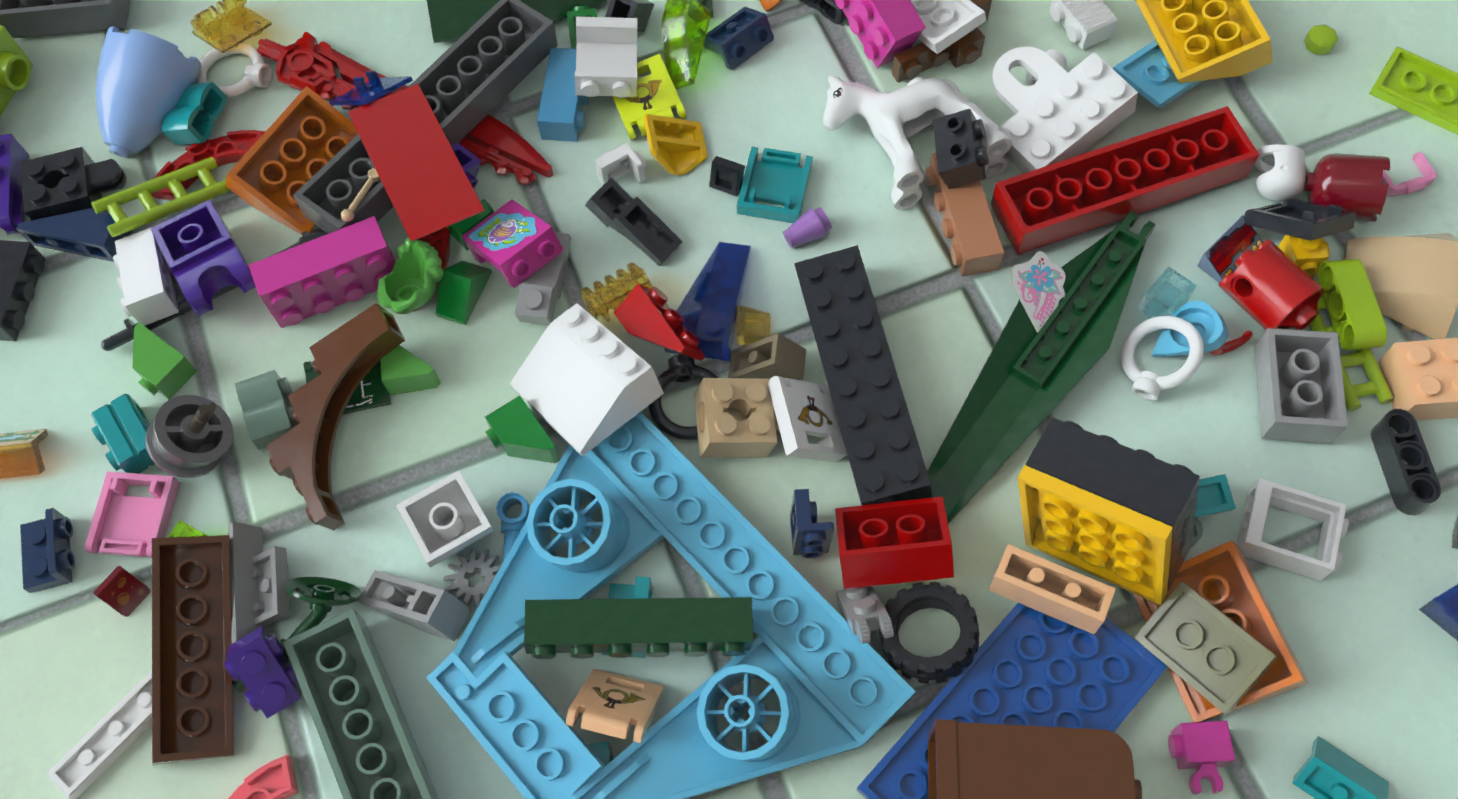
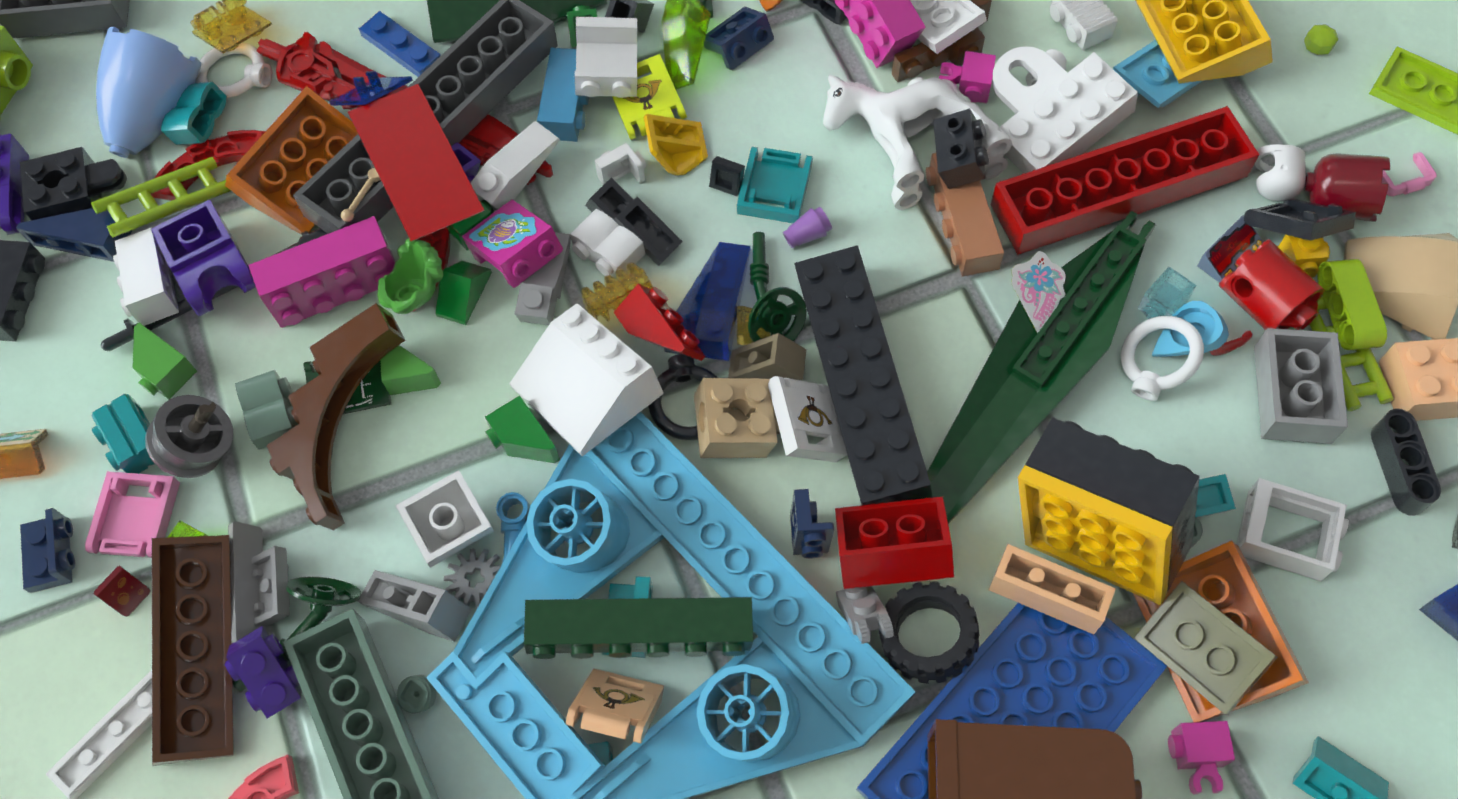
none -> blue plate [358,11,441,77]
none -> sand green tile [397,675,437,714]
none -> white slope [471,121,560,209]
none -> white brick [570,209,645,280]
none -> dark green dish [748,232,807,342]
none -> dark pink brick [939,51,996,103]

